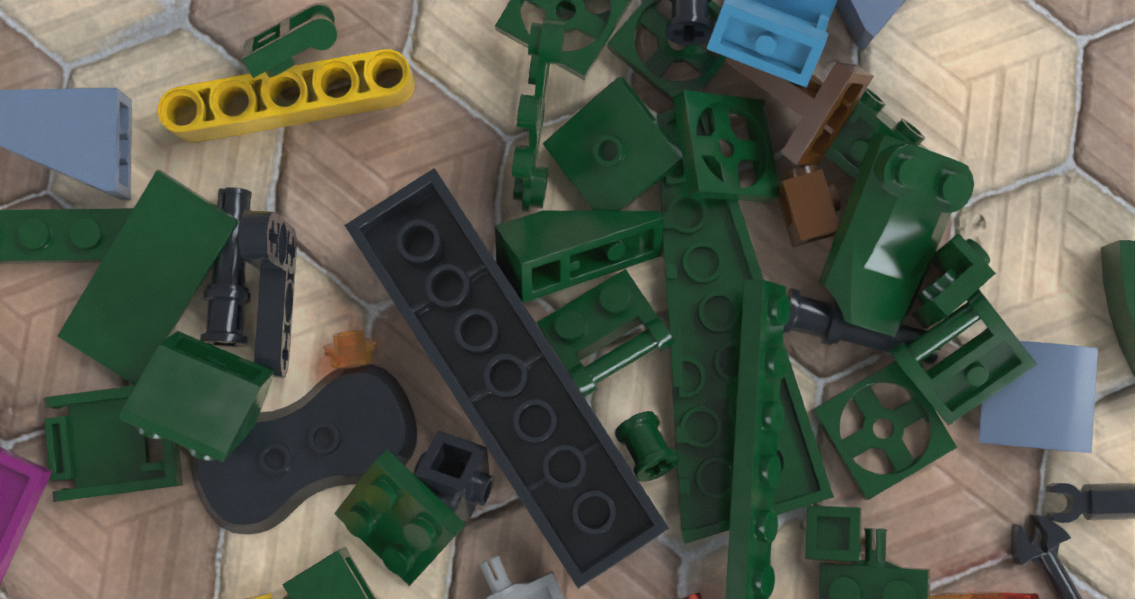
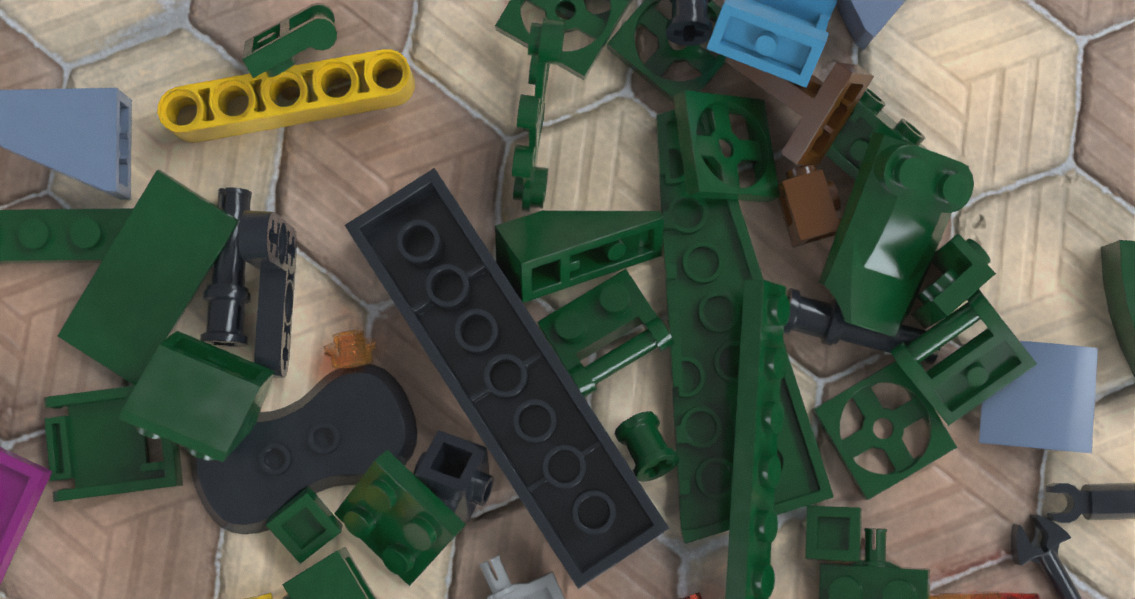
dark green plate [542,77,683,211] -> none
none -> dark green plate [266,486,343,564]

